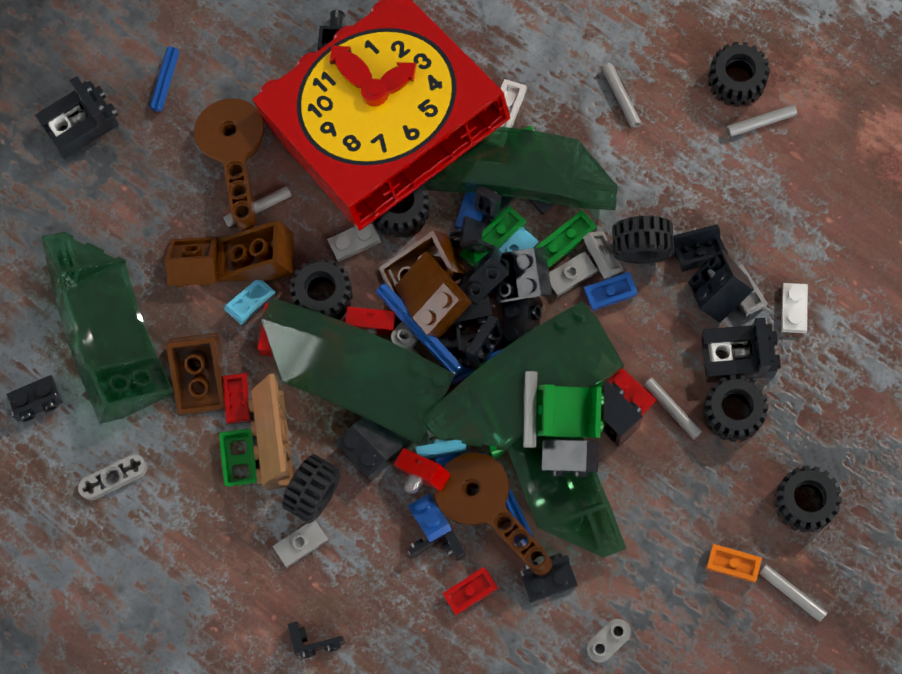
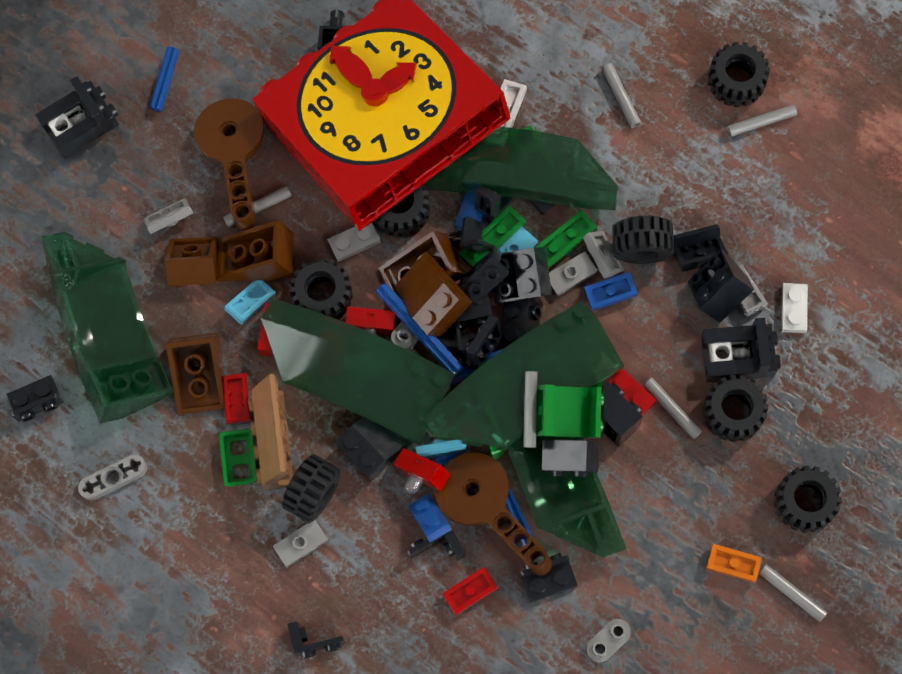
none -> light grey plate [143,198,193,234]

